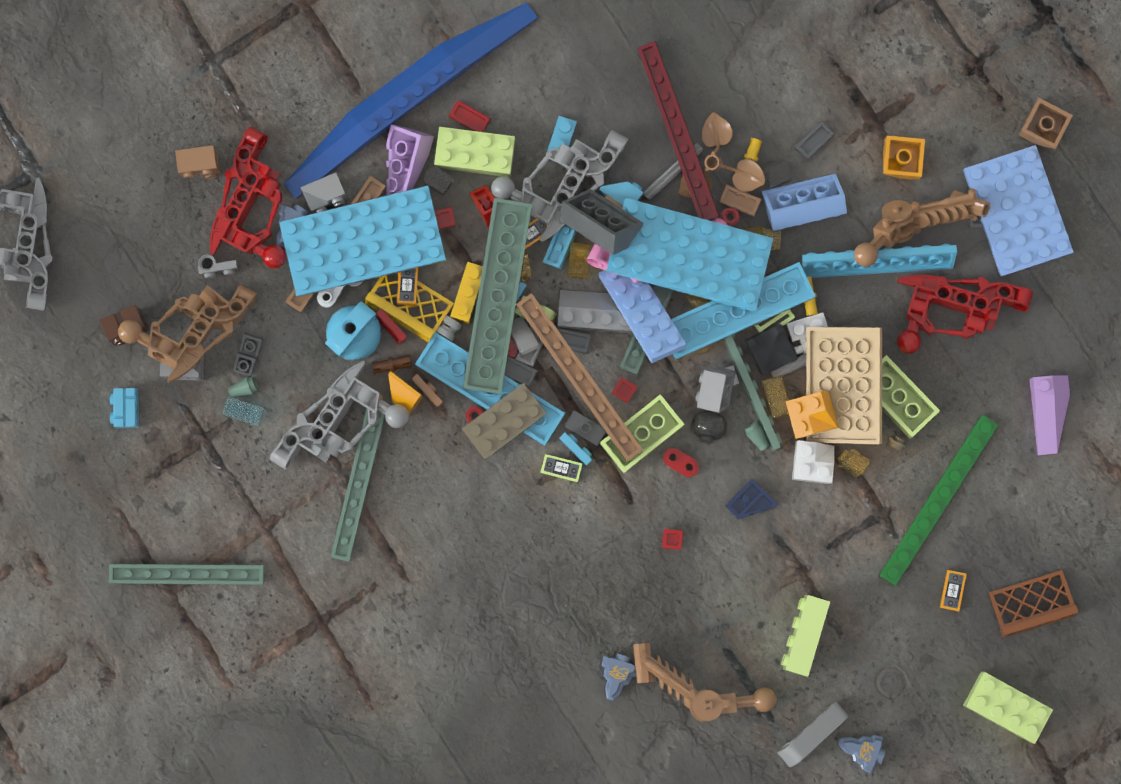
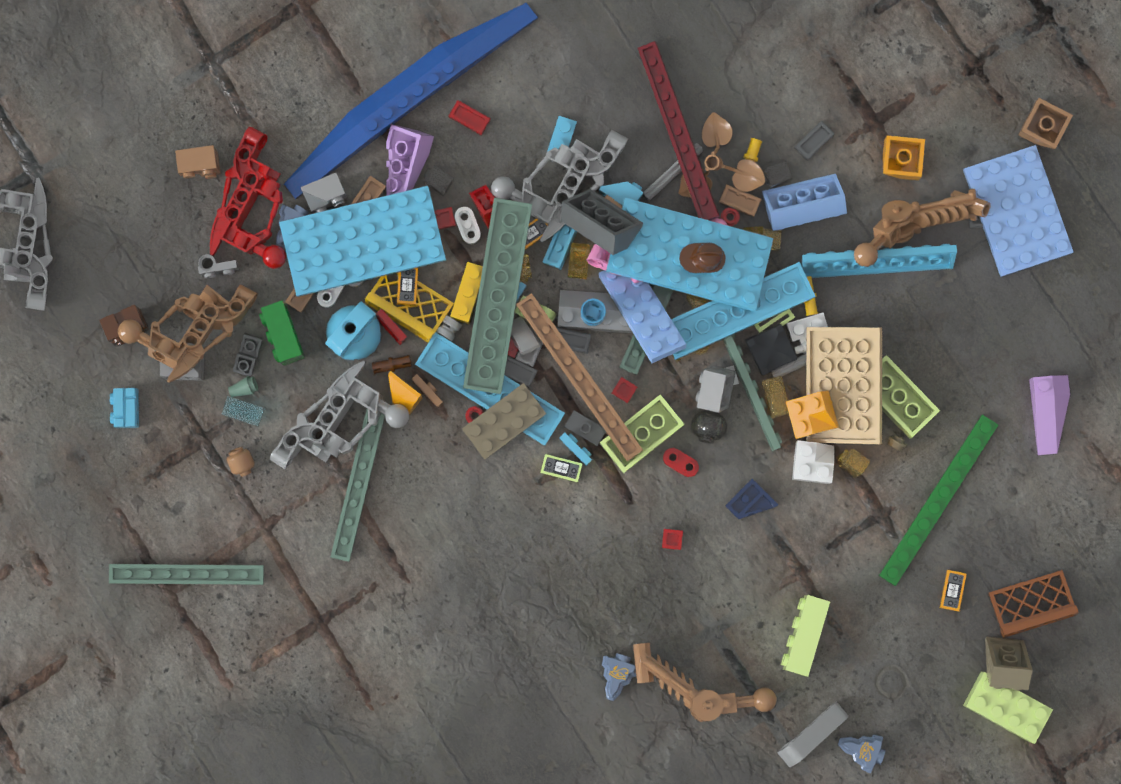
yellowish green brick [434,127,515,178] -> none
sand green cone [744,421,770,451] -> none
red piece [897,275,1033,354] -> none
none -> medium nougat head [226,447,255,477]
none -> green brick [259,300,305,366]
none -> white plate [455,207,481,244]
none -> dark azure wheel [581,298,606,326]
none -> reddish brown piece [679,242,726,273]
none -> dark tan slope [985,637,1033,691]

